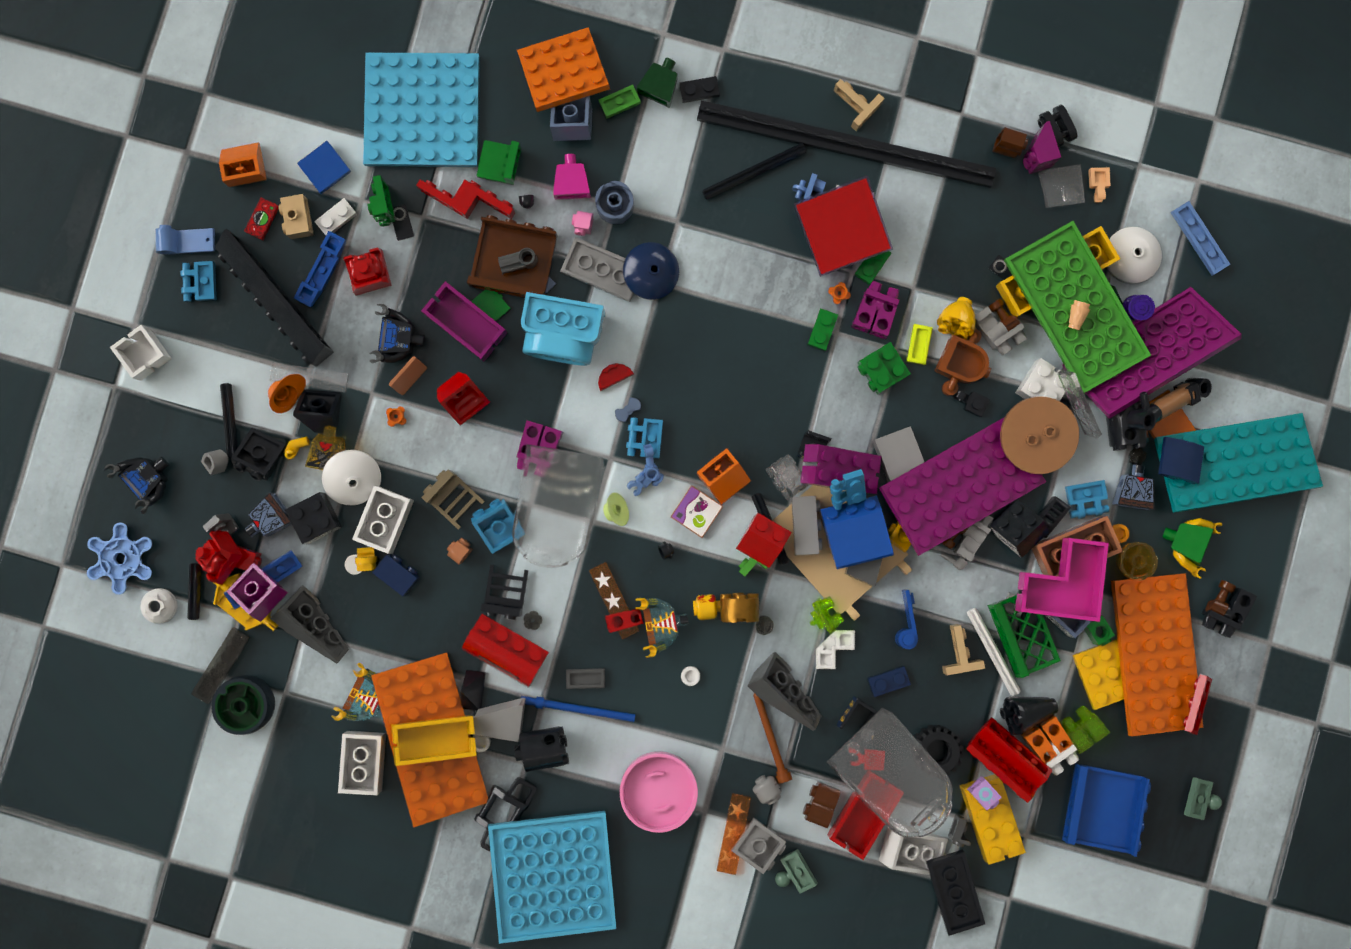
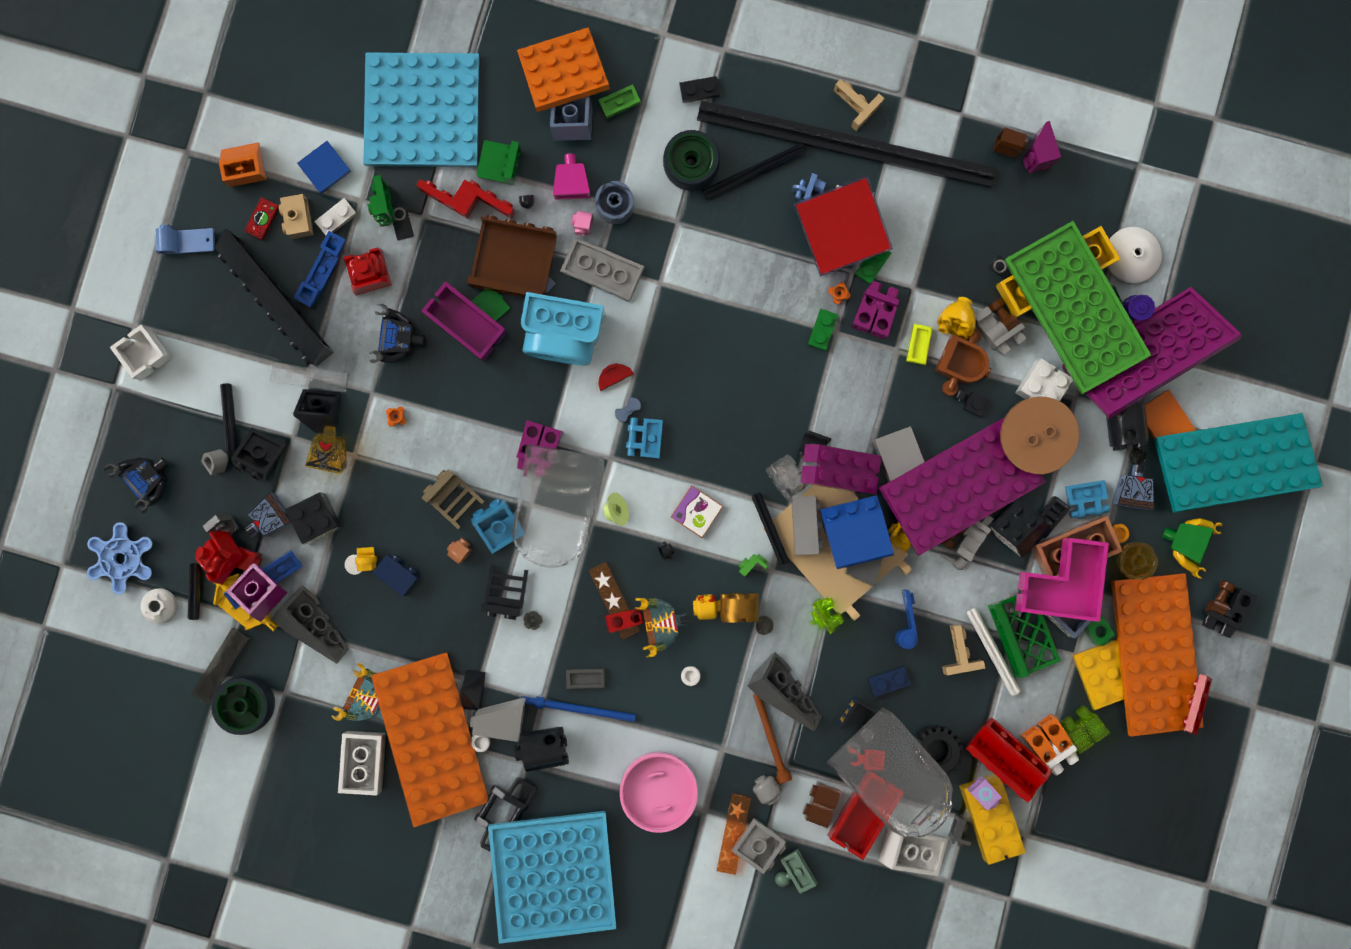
dark azure plate [180,261,217,302] -> none
orange piece [268,374,306,413] -> none
yellow arm [284,436,310,460] -> none
white dish [322,450,381,505] -> none
white brick [352,485,414,554] -> none
nougat slope [389,356,427,395] -> none
yellow piece [391,715,477,766] -> none
red brick [437,372,490,426] -> none
red brick [462,614,549,688] -> none
dark grey piece [498,248,538,274] -> none
dark blue dish [623,242,679,300] -> none
medium blue piece [627,444,664,496] -> none
dark green torso [637,58,678,108] -> none
orange slope [697,448,751,505] -> none
red slope [736,513,792,568] -> none
white tile [816,630,855,669] -> none
dark azure plate [830,469,866,510] -> none
green plate [857,342,911,395] -> none
black plate [926,849,985,936] -> none
black cone [1000,696,1058,736] -> none
black brick [1038,104,1078,147] -> none
clear plate [1038,165,1085,208] -> none
clear tile [1058,369,1102,438] -> none
blue panel [1062,763,1151,857] -> none
light nougat cone [1068,300,1090,330] -> none
light nougat plate [1088,167,1111,203] -> none
black piece [1127,378,1212,431] -> none
dark blue slope [1158,437,1204,484] -> none
medium blue plate [1170,201,1231,276] -> none
sand green plate [1184,777,1222,820] -> none
none -> dark green wheel [663,130,720,191]

